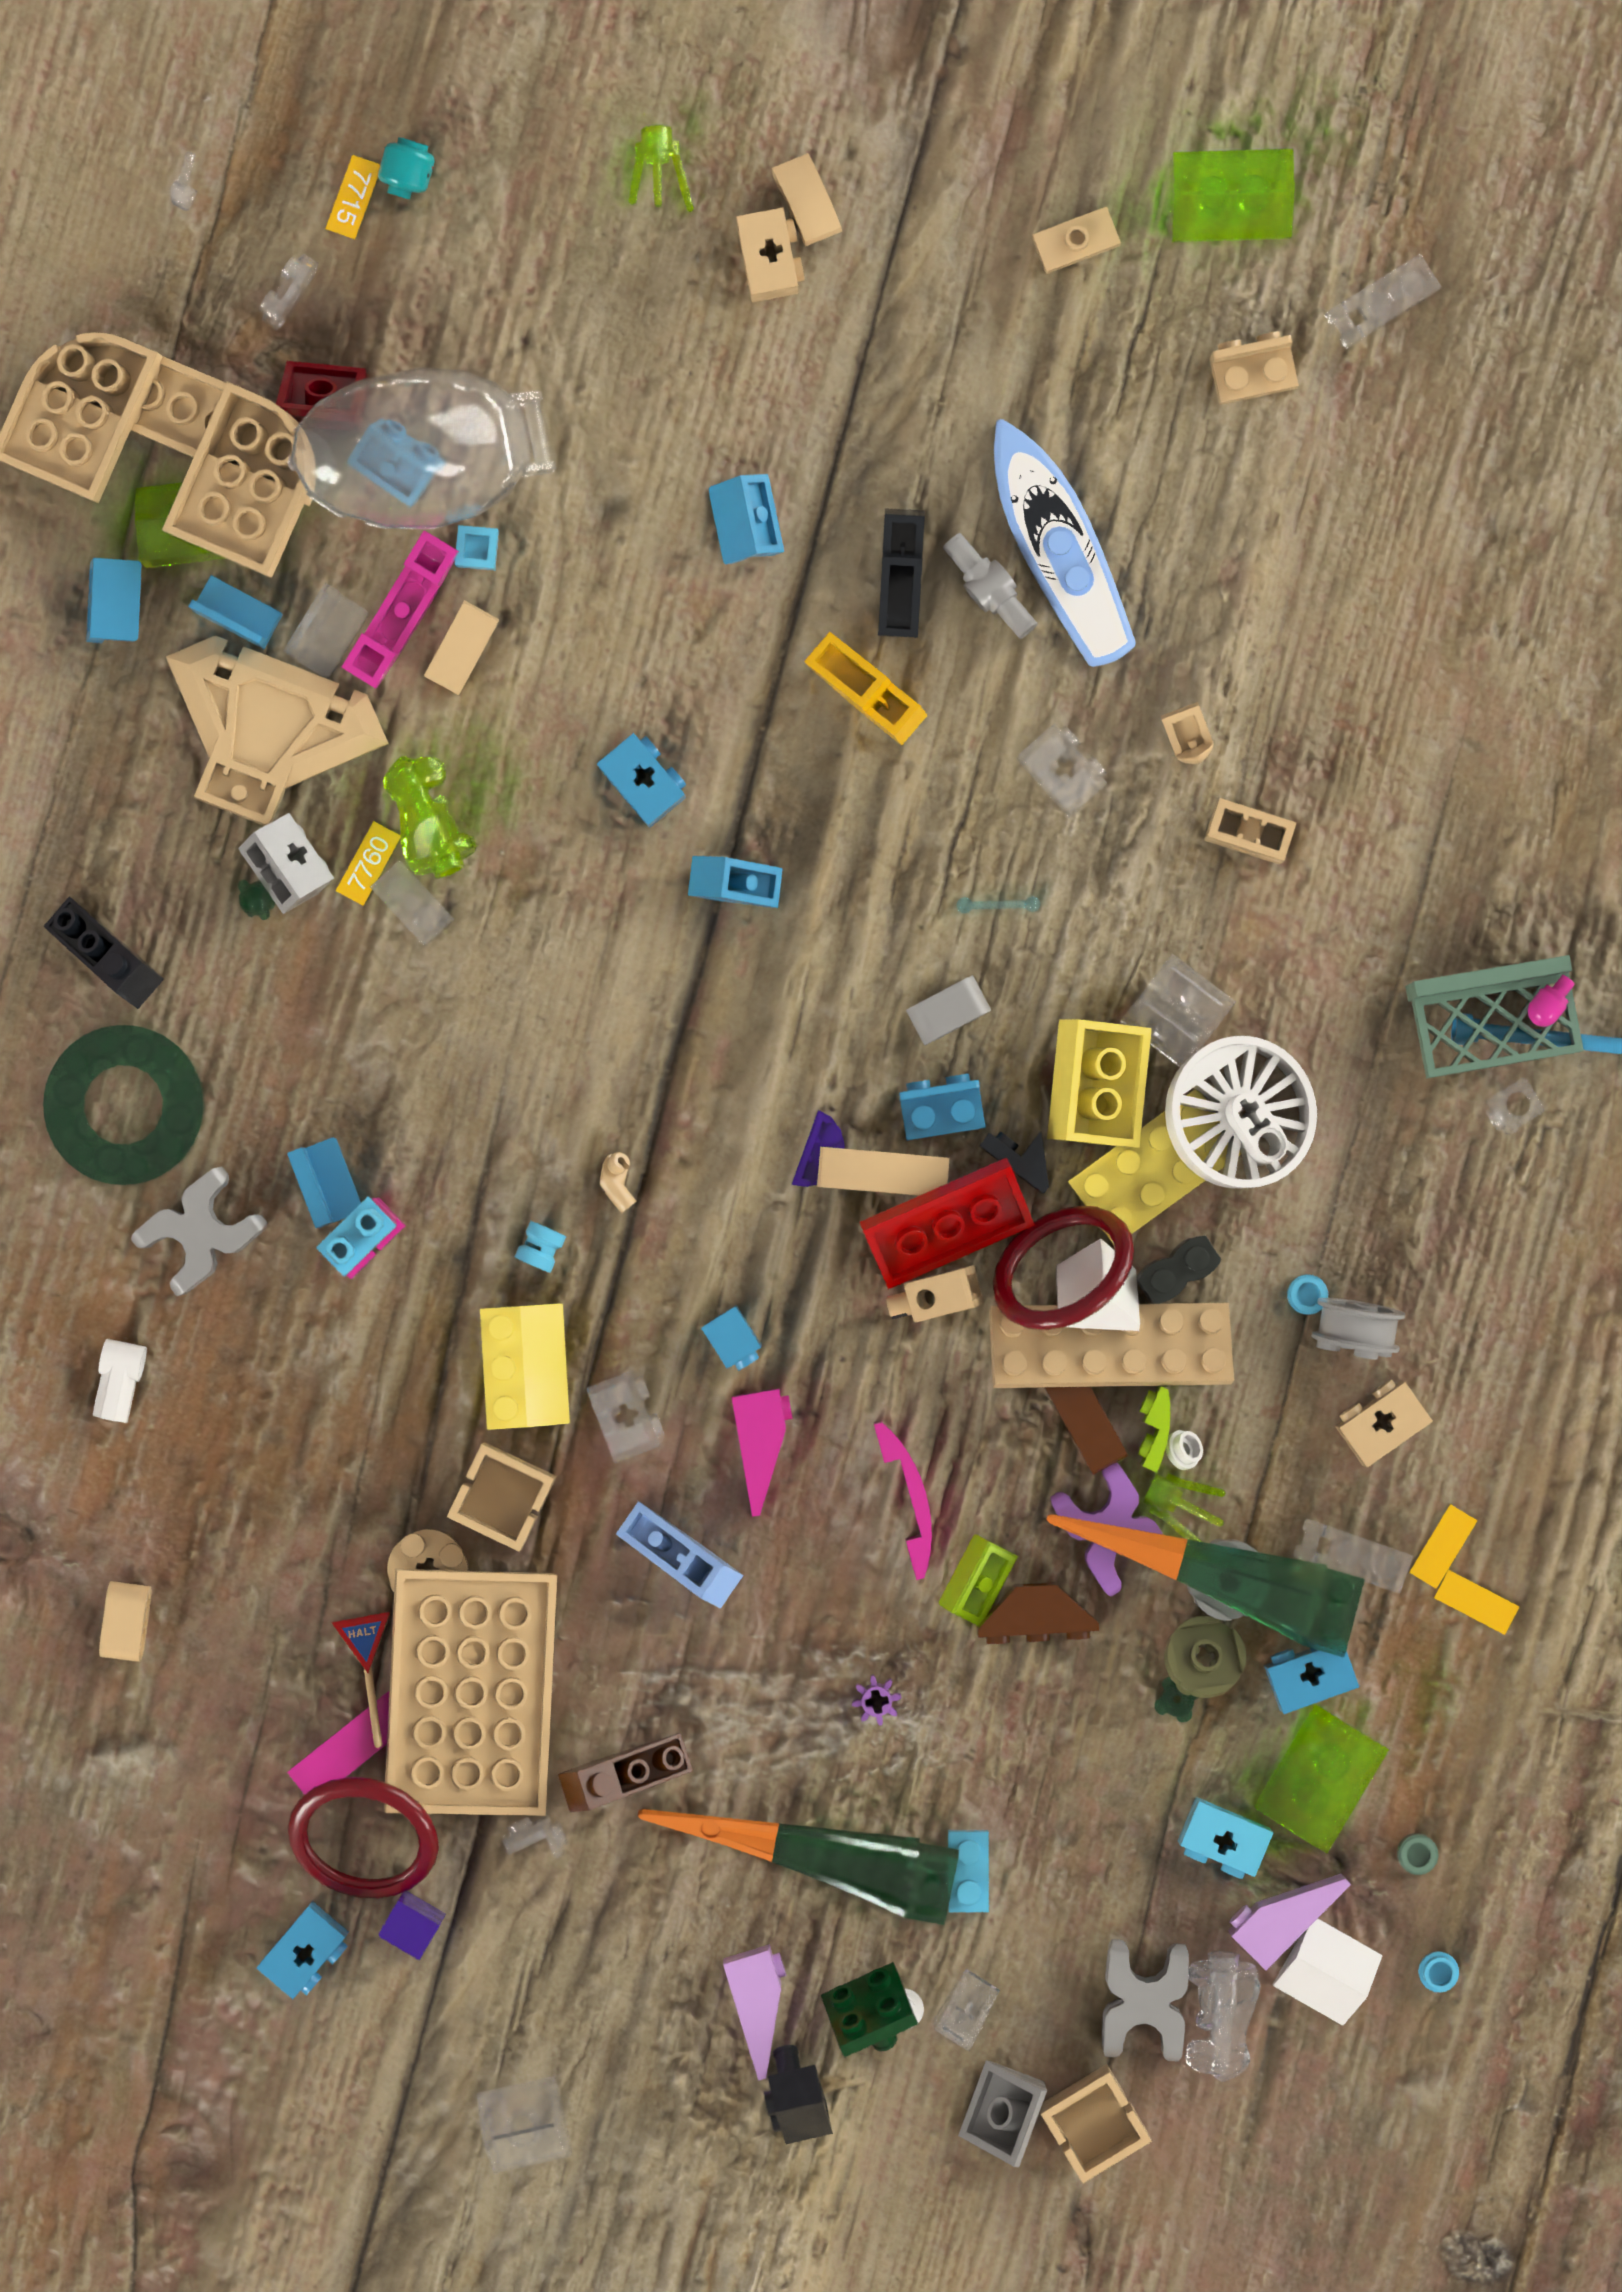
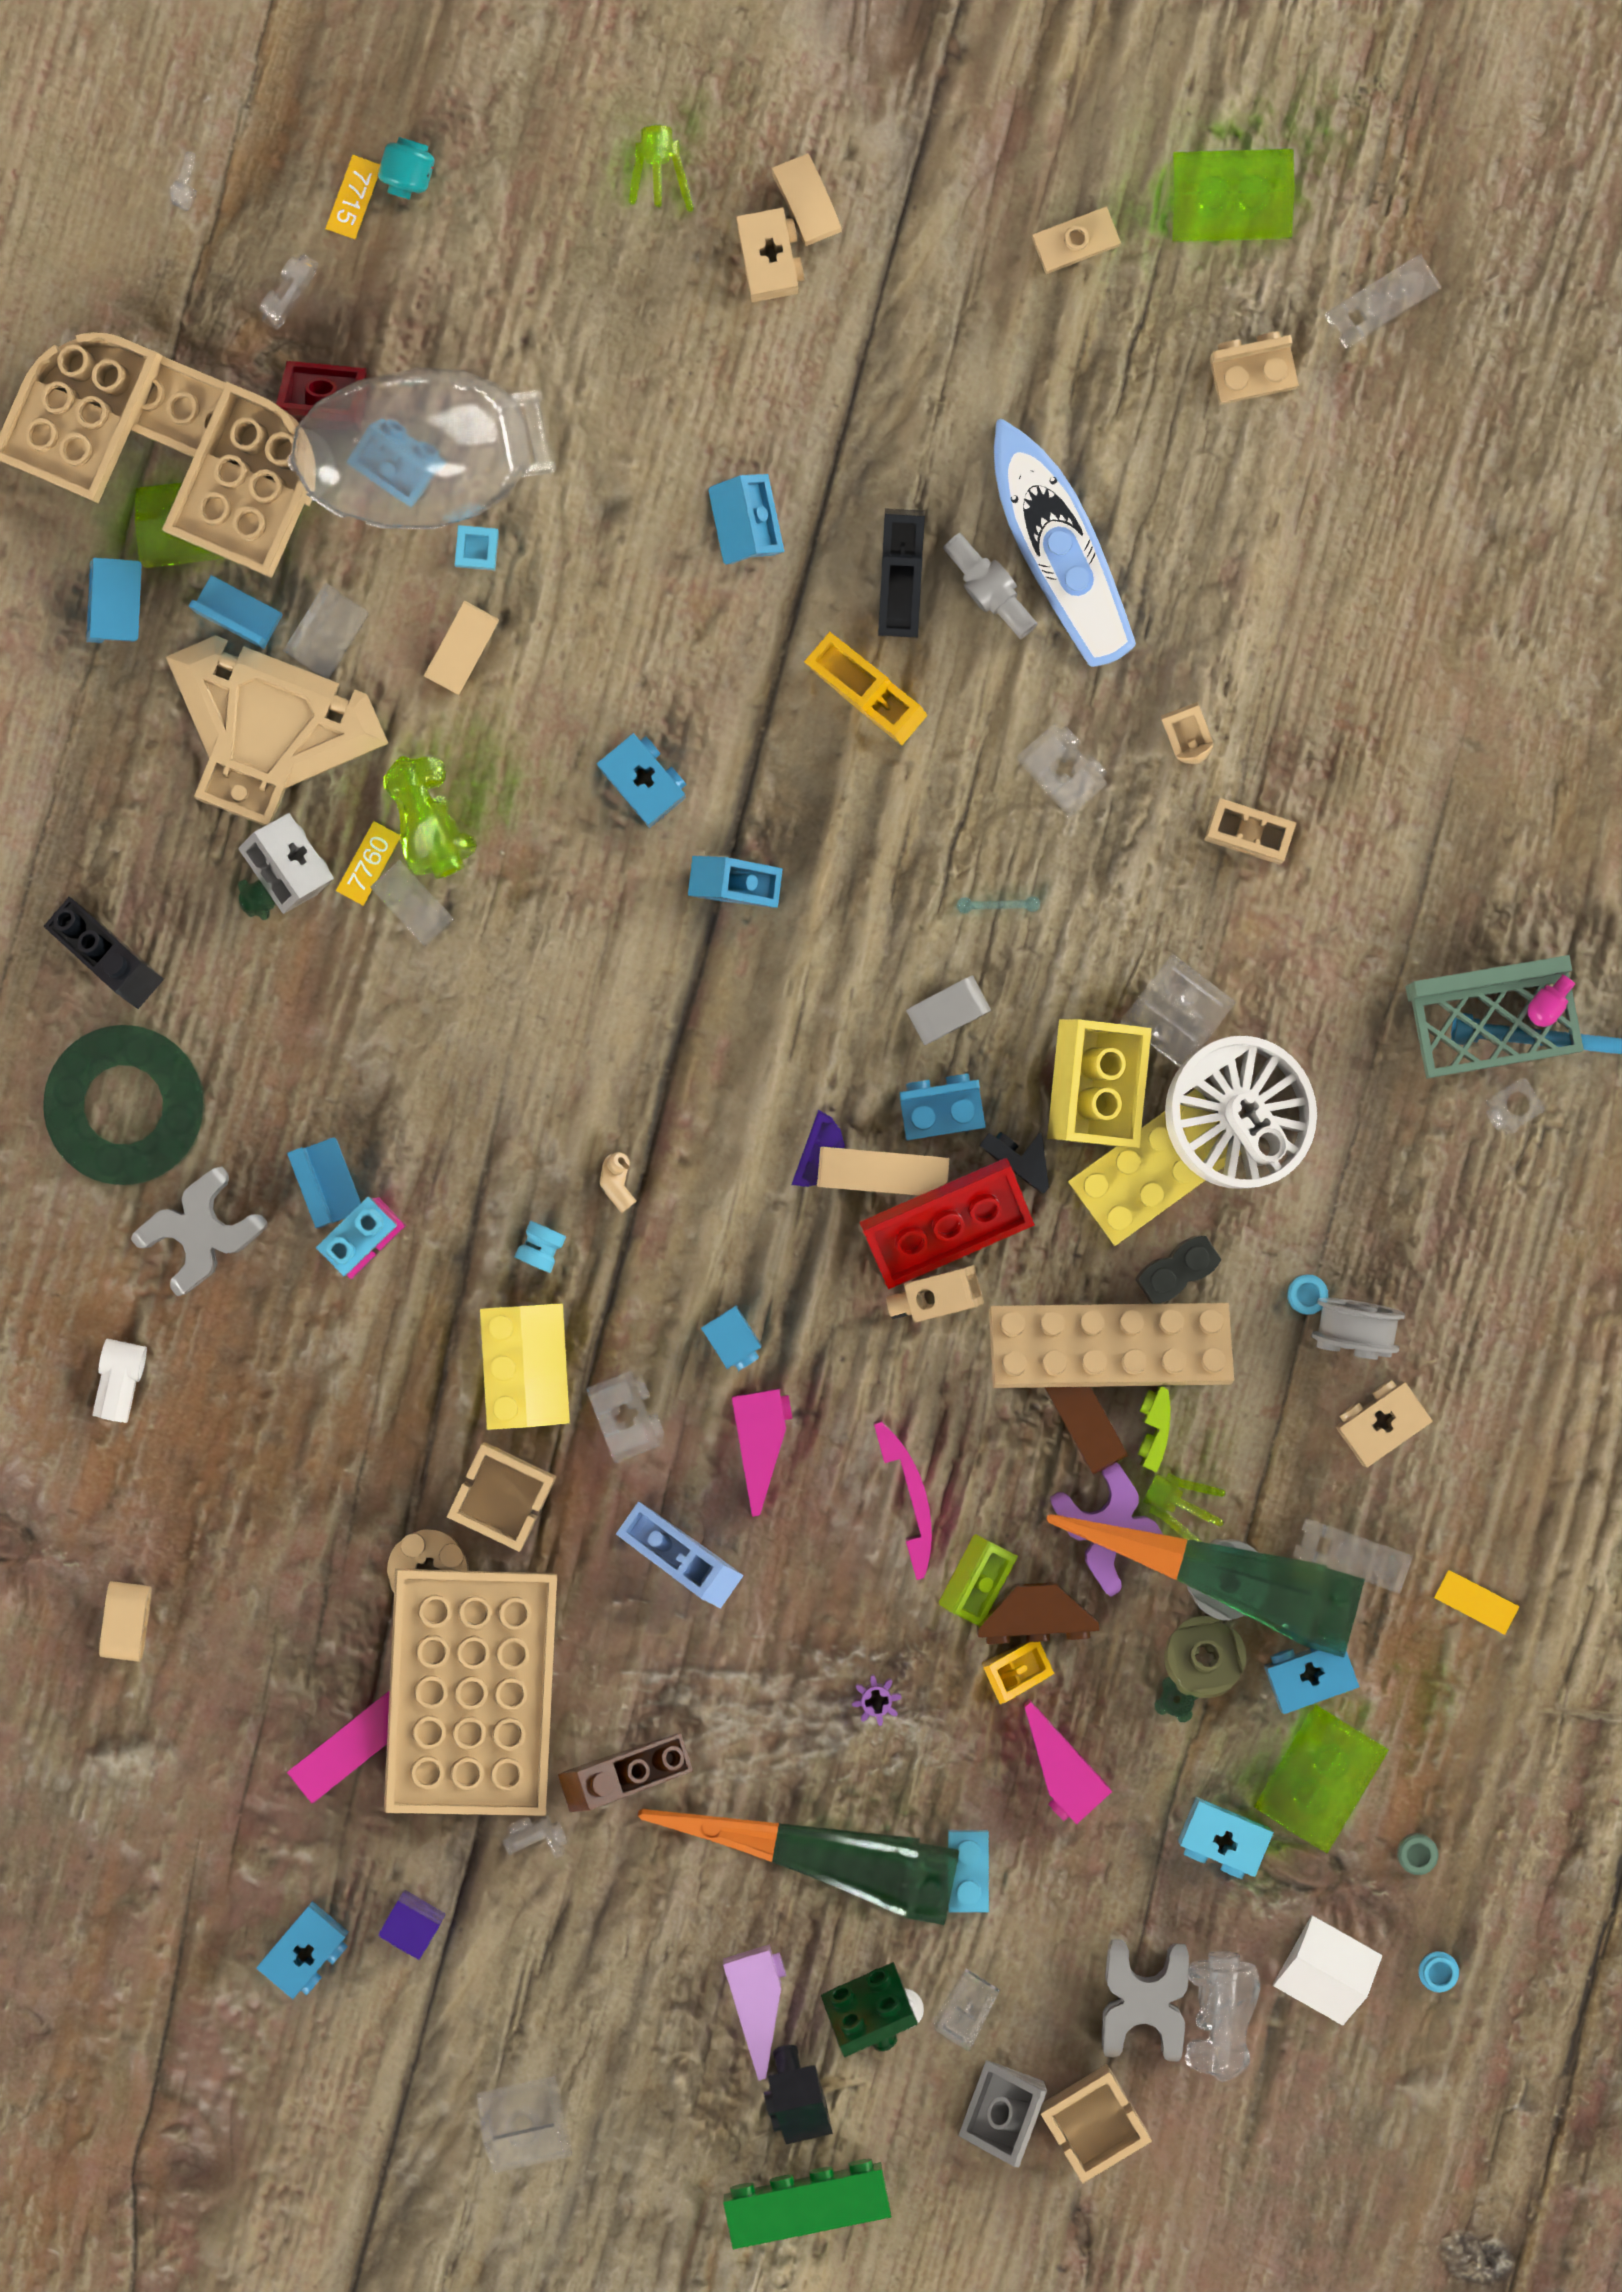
dark red wedge [288,1777,439,1899] -> none
piece [331,1612,391,1748] -> none
dark pink slope [341,530,459,688] -> none
dark red wedge [993,1205,1134,1330] -> none
white slope [1056,1238,1140,1331] -> none
white plate [1166,1430,1203,1470] -> none
lavender slope [1228,1874,1351,1970] -> none
yellow sticker [1409,1504,1478,1589] -> none
none -> green brick [723,2158,891,2250]
none -> yellow slope [981,1642,1055,1704]
none -> dark pink slope [1023,1699,1112,1825]

